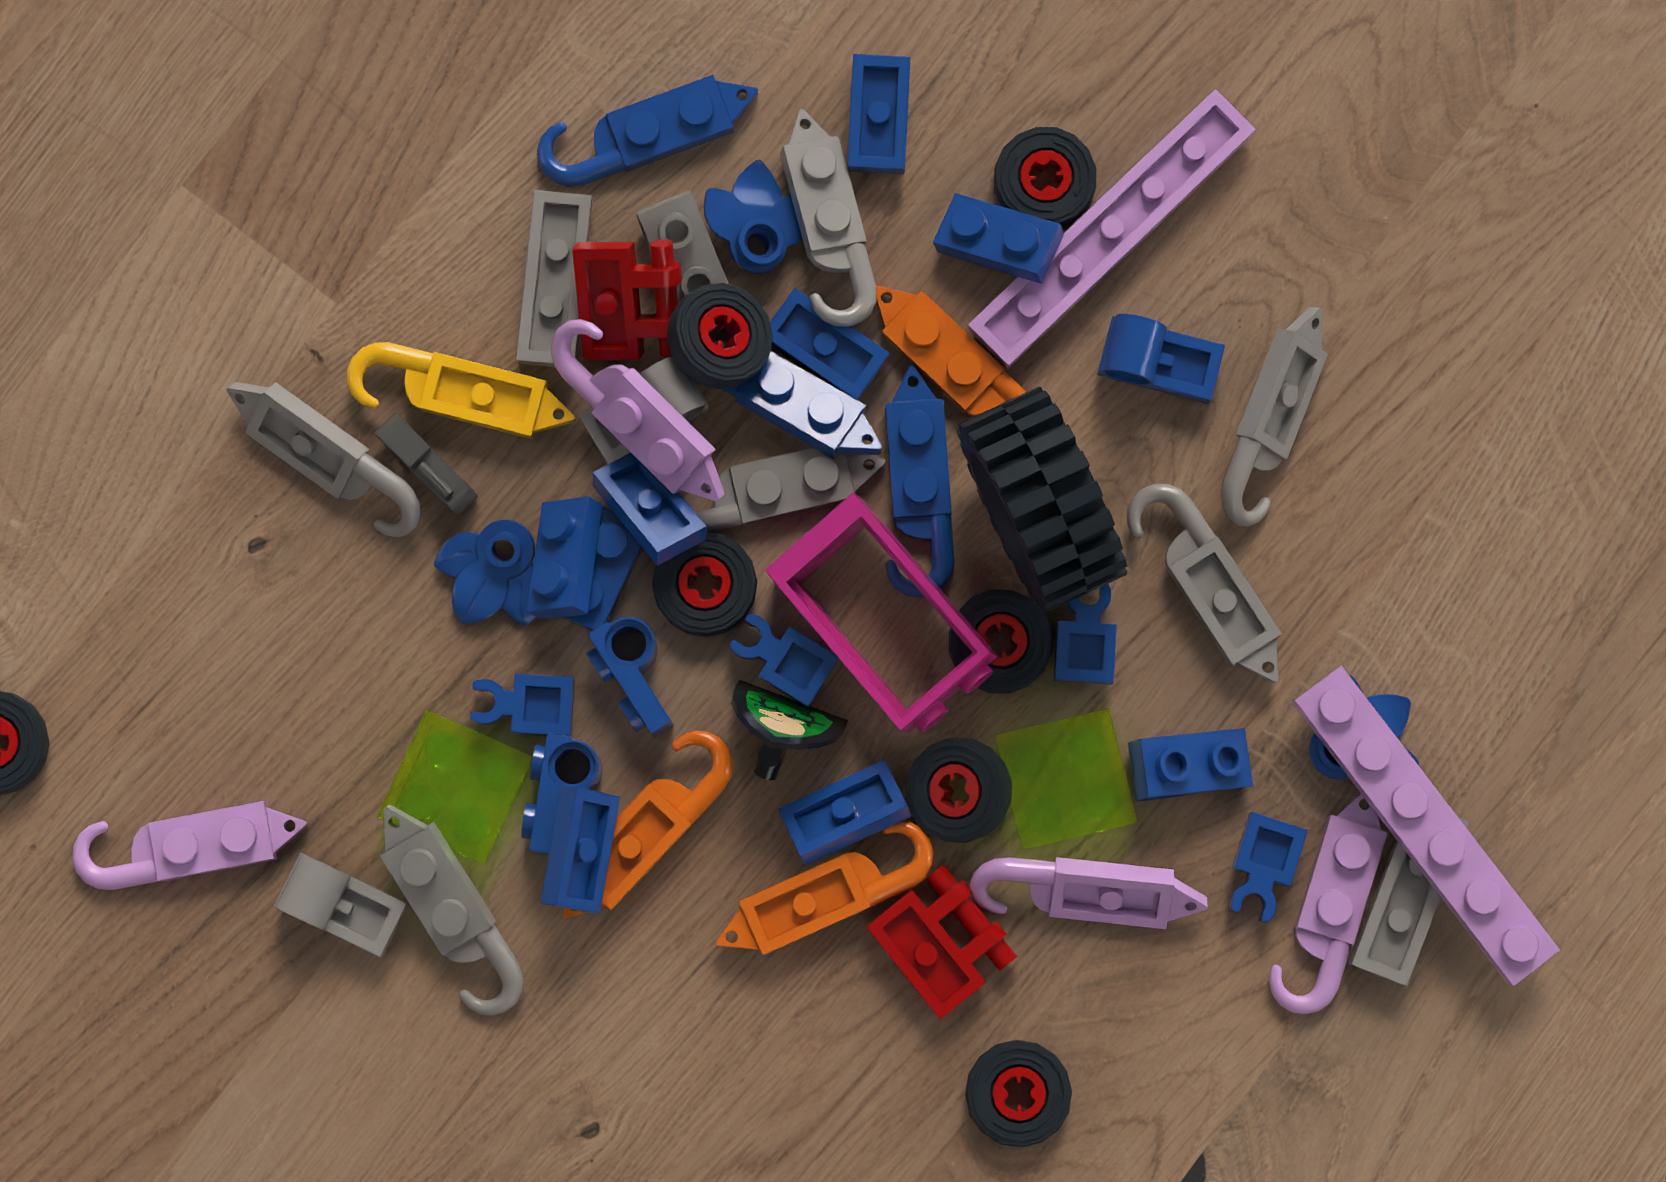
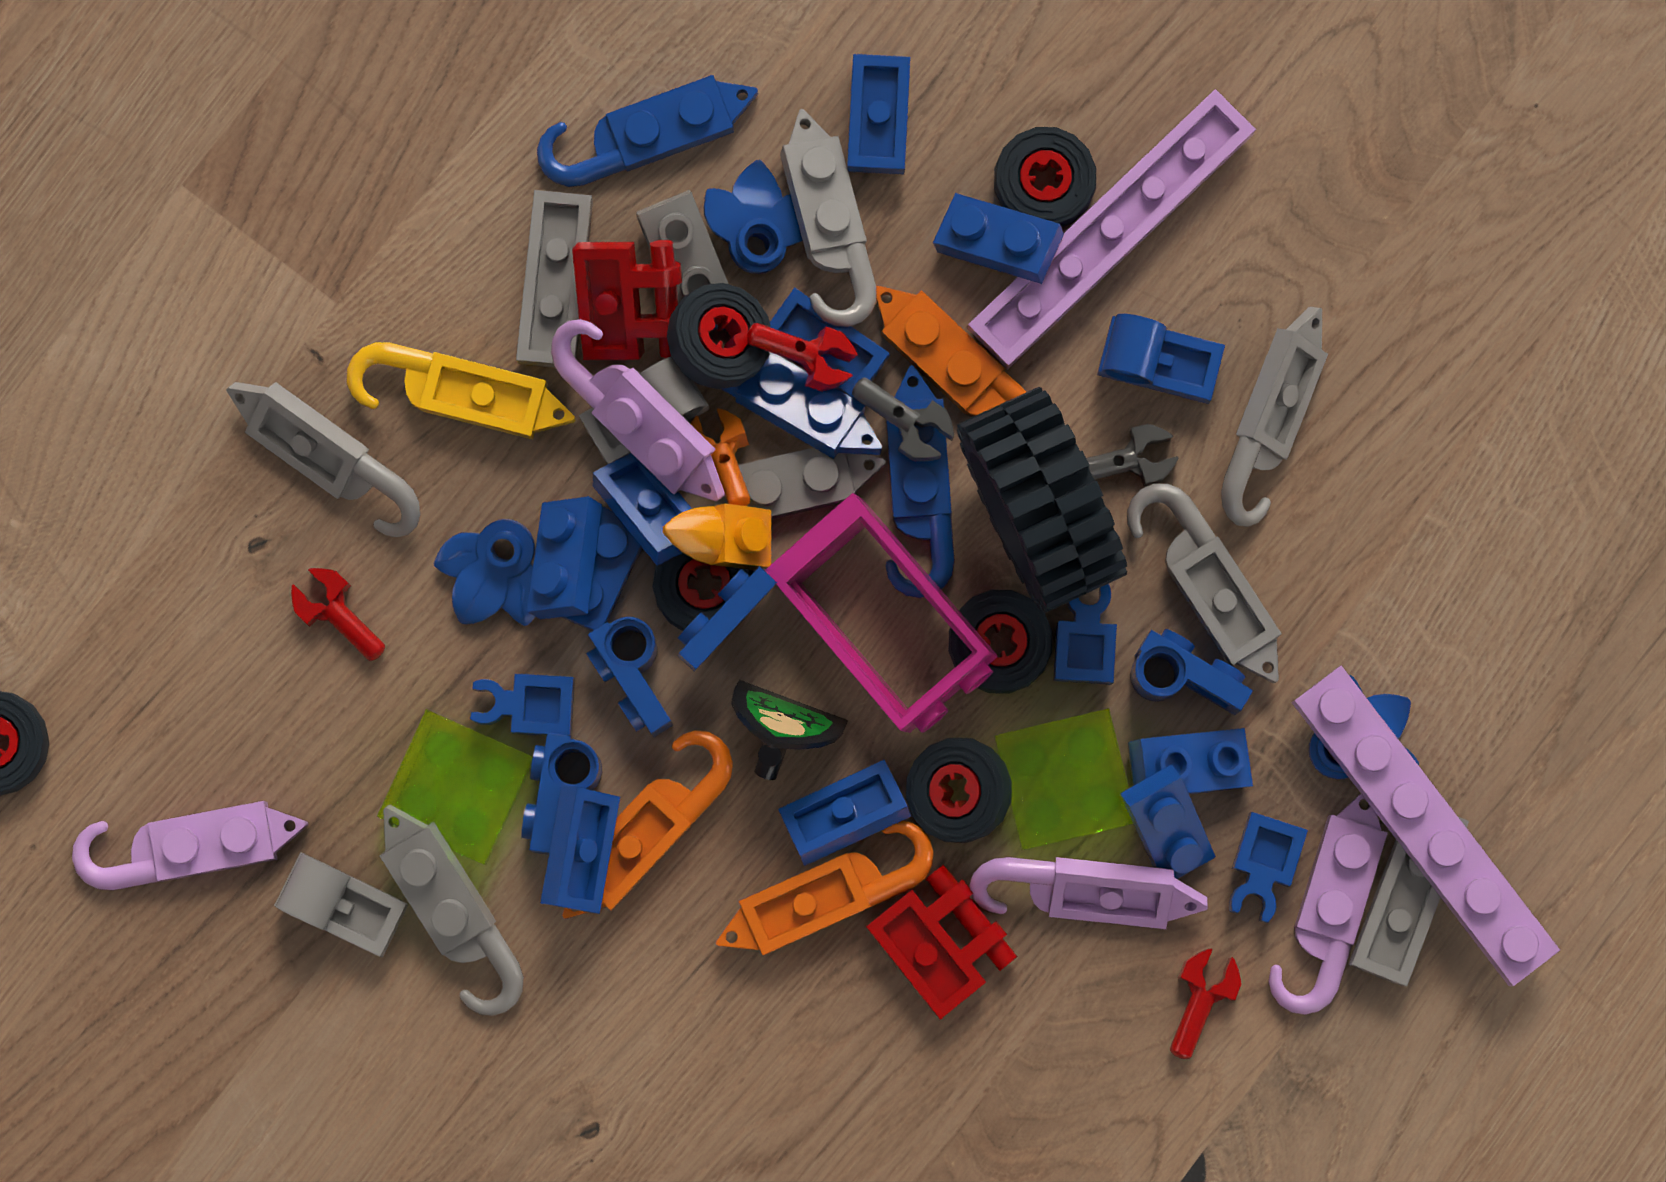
dark grey piece [374,412,478,517] -> none
blue plate [729,614,839,708] -> none
black bush [965,1040,1072,1148] -> none
none -> red bar [291,568,385,661]
none -> light orange plate [663,503,771,570]
none -> blue plate [677,566,777,672]
none -> orange bar [691,408,750,506]
none -> red bar [747,323,858,391]
none -> dark grey bar [852,377,954,461]
none -> dark grey bar [1086,424,1179,487]
none -> blue plate [1120,764,1216,879]
none -> blue plate [1130,629,1253,715]
none -> red bar [1170,948,1242,1059]

